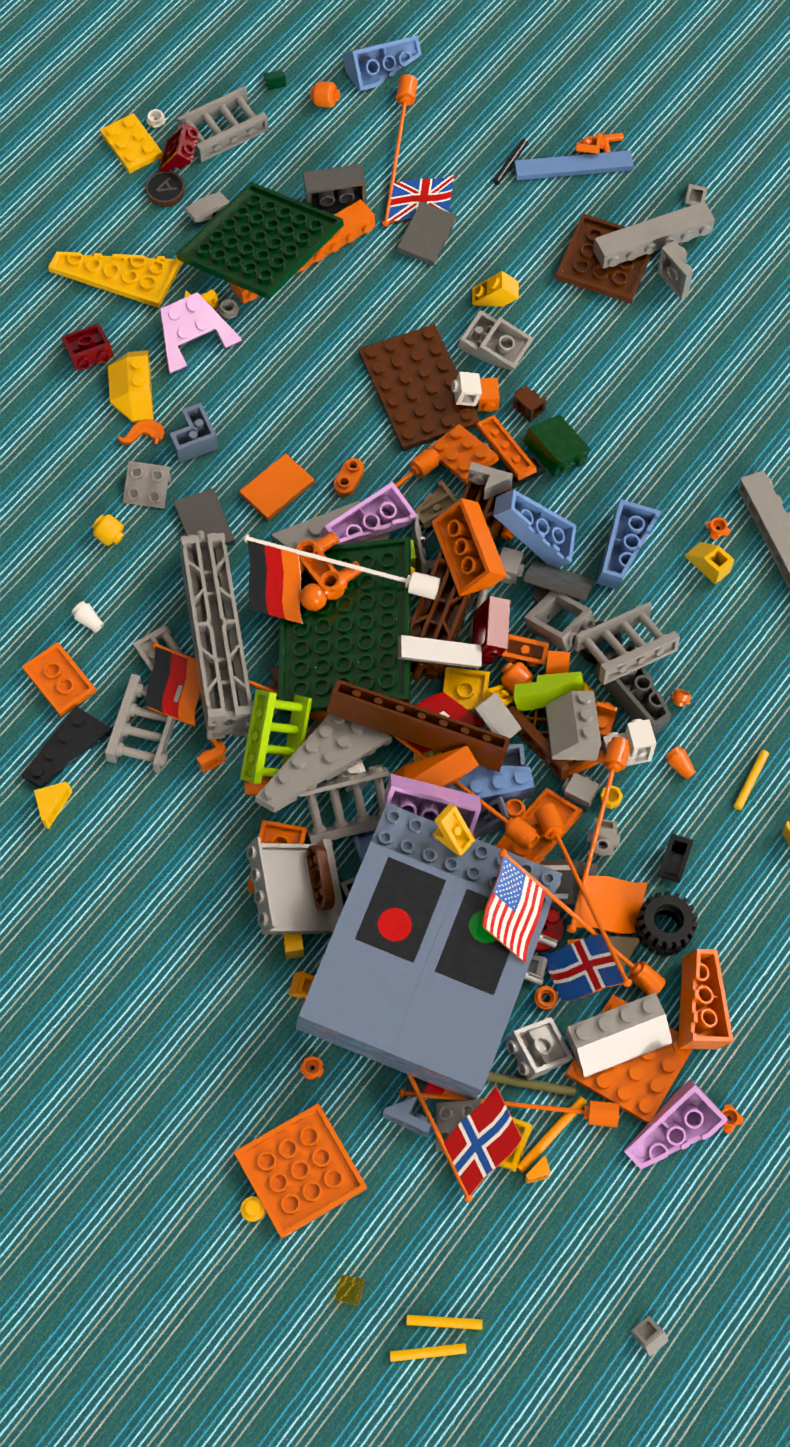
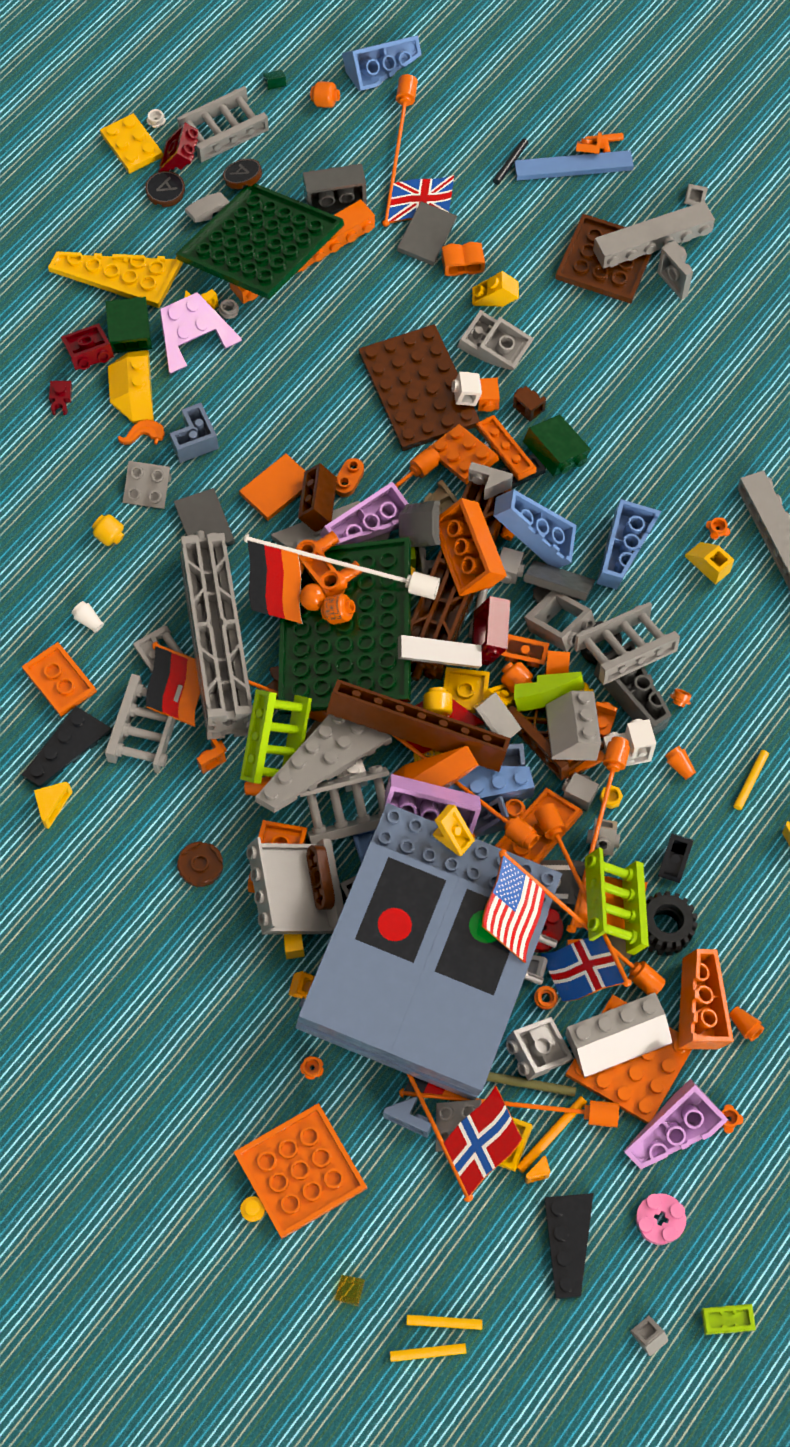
none -> dark red plate [49,381,72,415]
none -> dark green brick [105,297,152,354]
none -> reddish brown tile [177,842,223,887]
none -> tile [223,159,262,189]
none -> reddish brown brick [298,463,337,532]
none -> orange head [321,594,355,625]
none -> dark grey slope [399,501,440,547]
none -> yellow head [423,687,453,717]
none -> orange brick [441,242,485,276]
none -> black wing [544,1193,594,1300]
none -> lime fence [584,847,649,955]
none -> bright pink plate [636,1193,686,1245]
none -> lime plate [701,1304,756,1335]
none -> orange cone [729,1006,764,1041]

